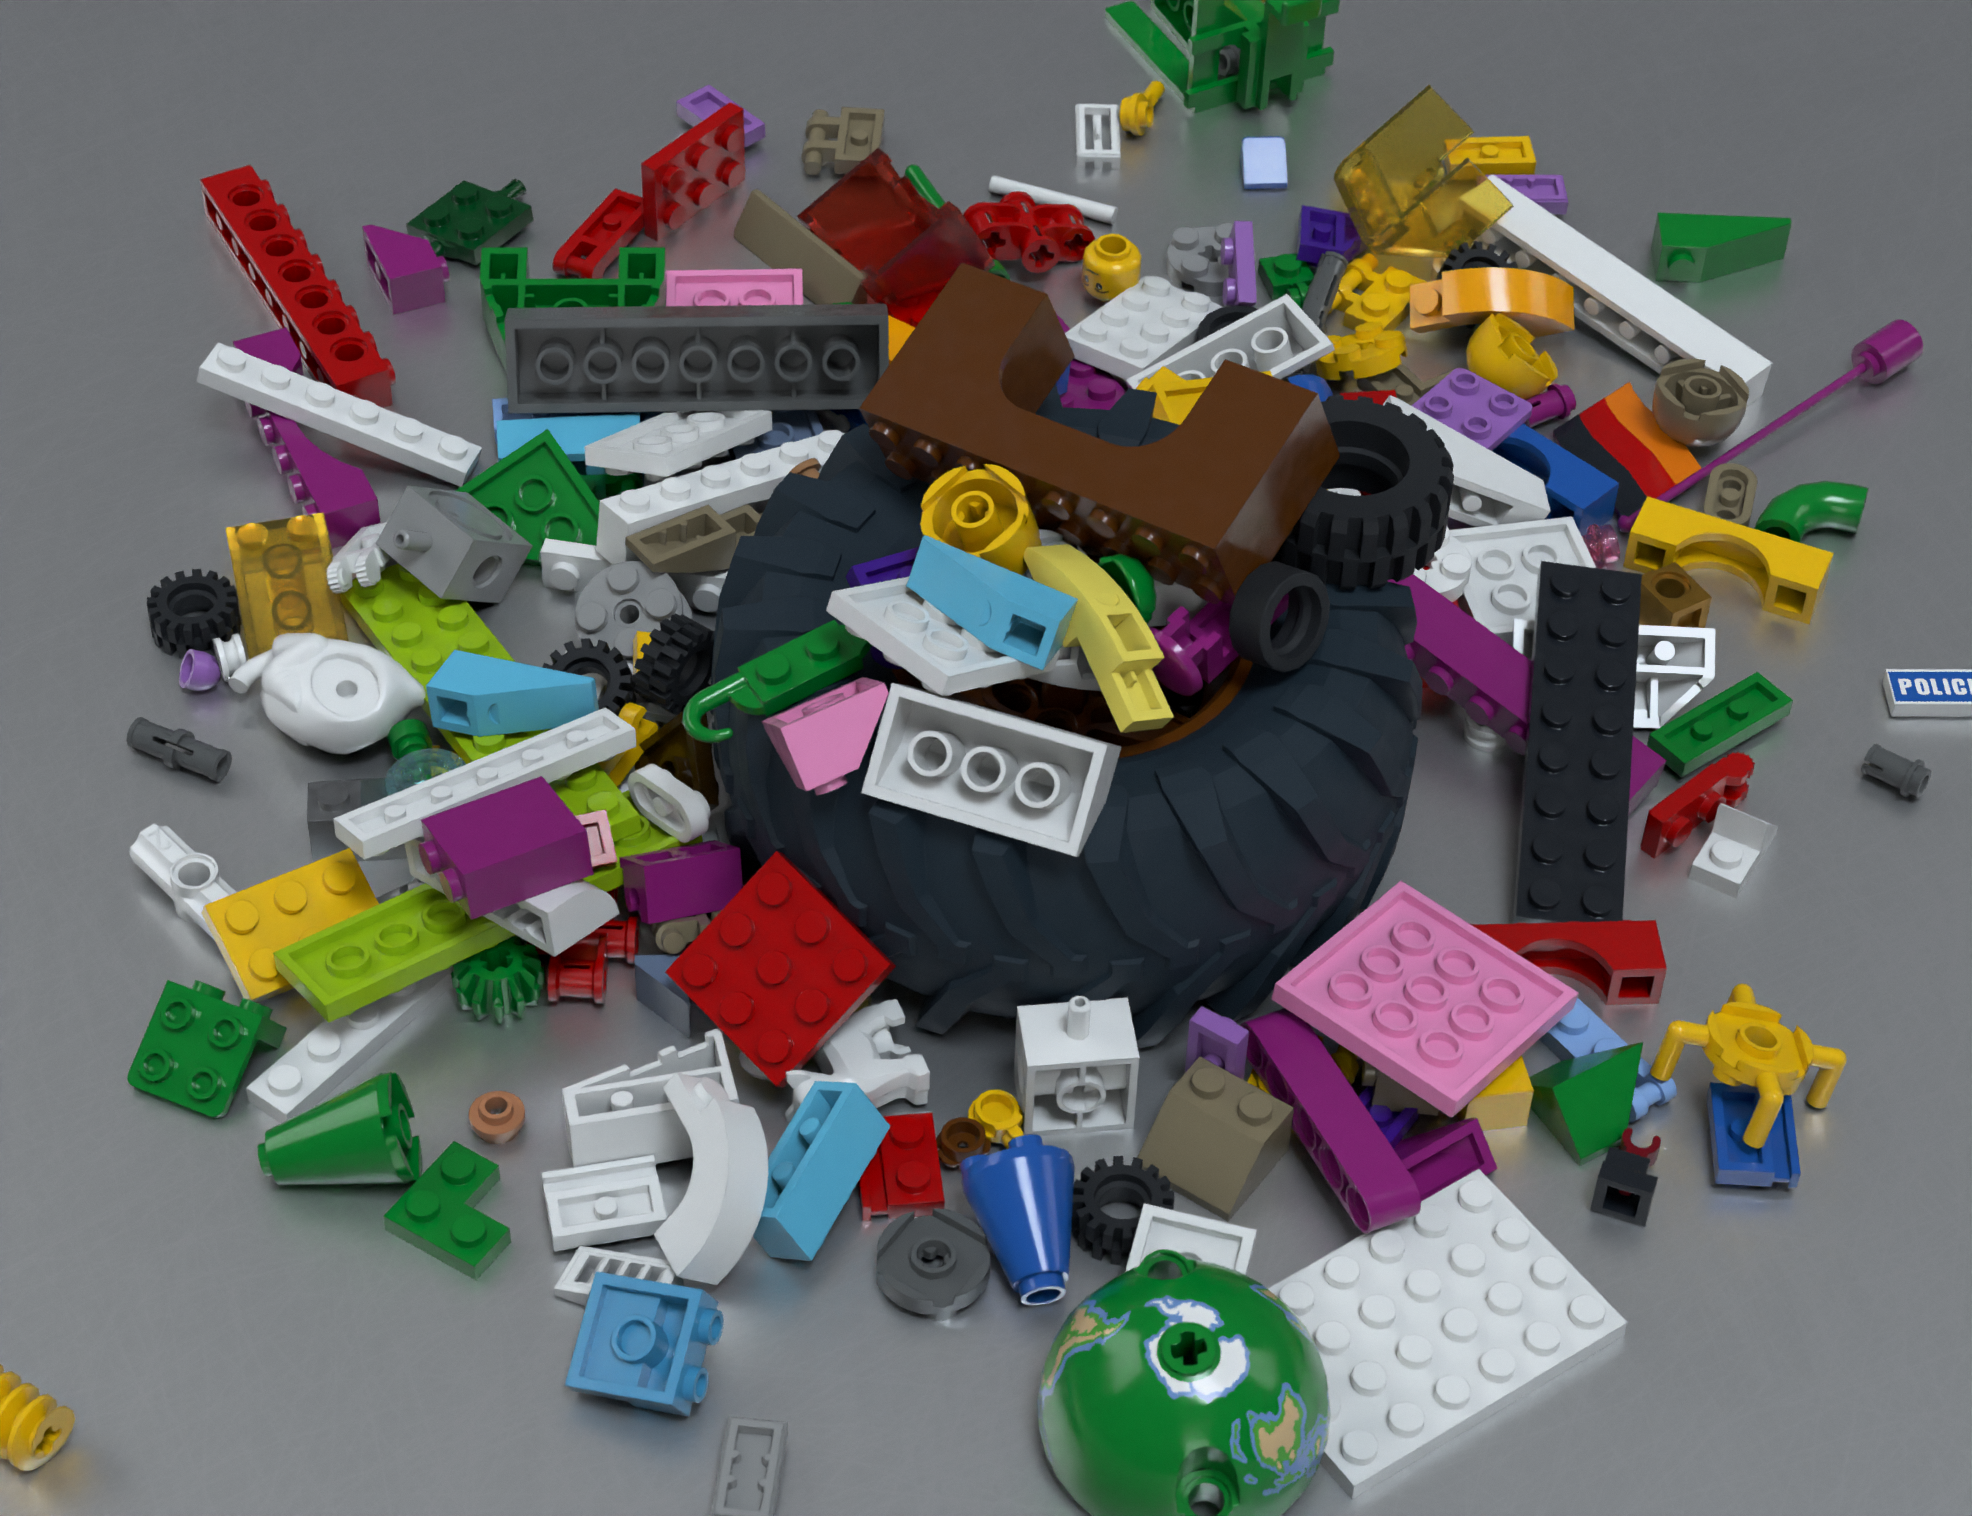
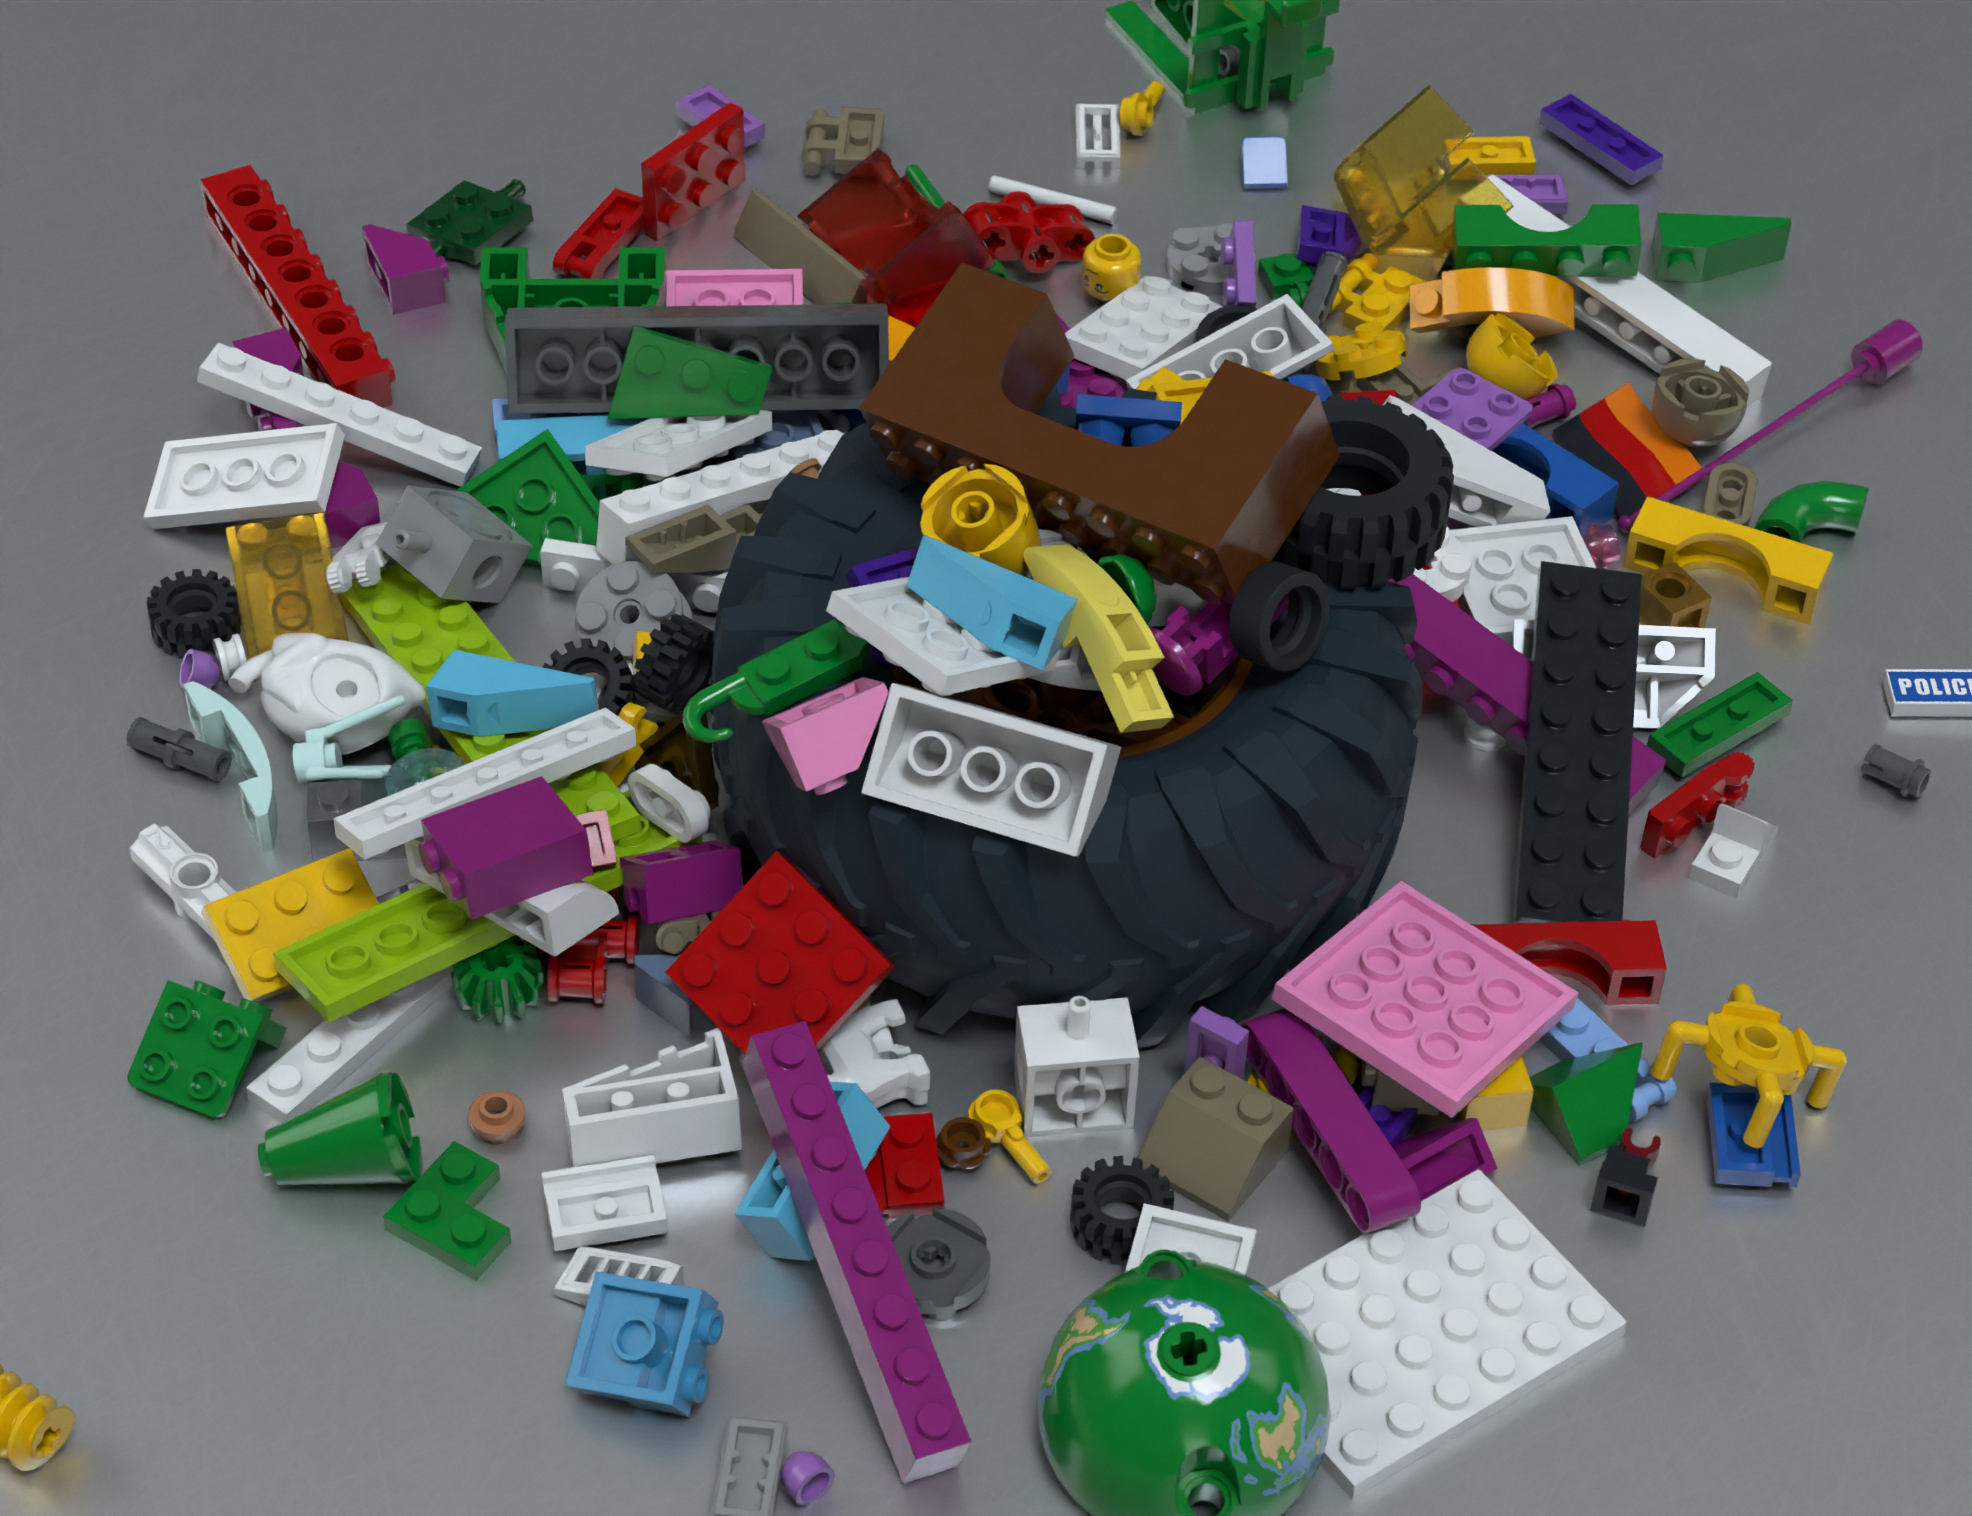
white arch [654,1072,768,1285] -> none
blue cone [960,1134,1075,1305] -> none
none -> white plate [143,423,345,529]
none -> light aqua slope [183,681,278,853]
none -> light aqua plant [292,695,410,784]
none -> green wing [607,325,772,419]
none -> magenta brick [742,1021,971,1484]
none -> medium lavender hinge [781,1451,835,1505]
none -> blue tile [1076,394,1182,447]
none -> green arch [1452,204,1642,277]
none -> dark purple plate [1539,94,1664,185]

